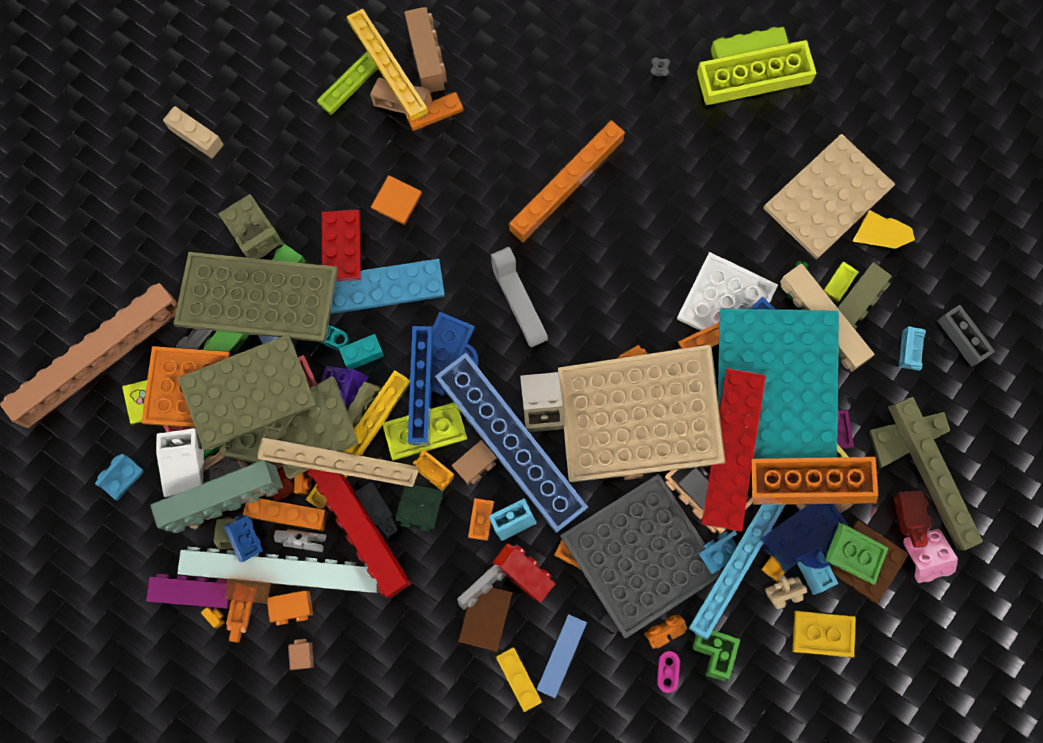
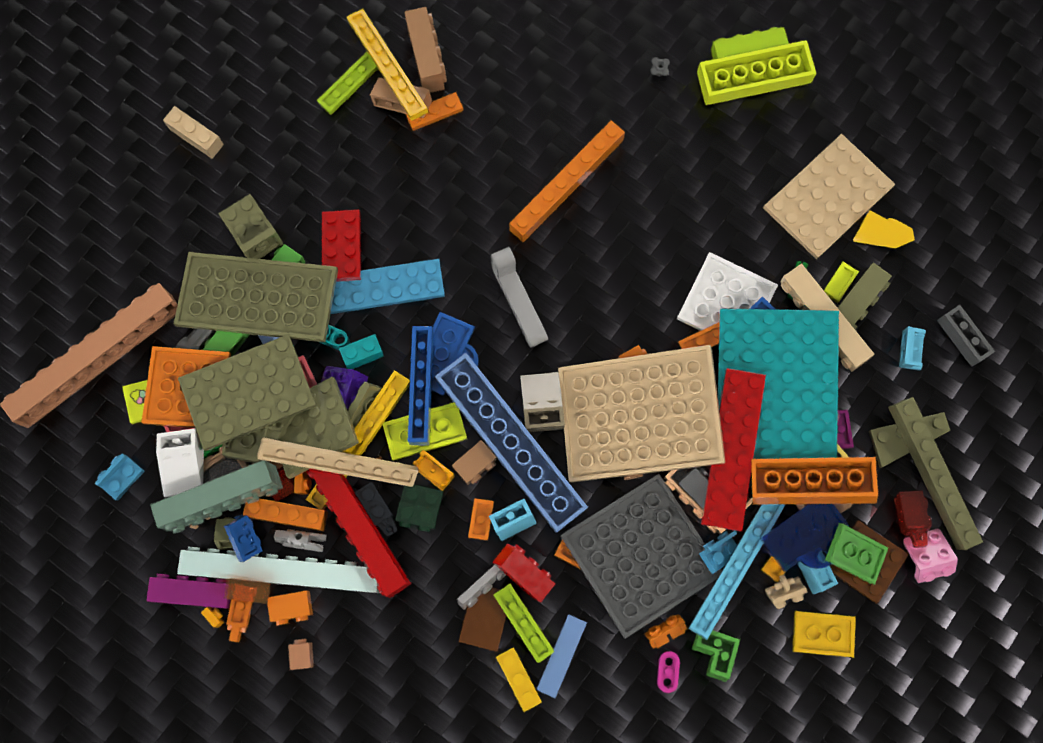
orange tile [371,176,422,225] -> none
none -> lime plate [493,584,555,663]

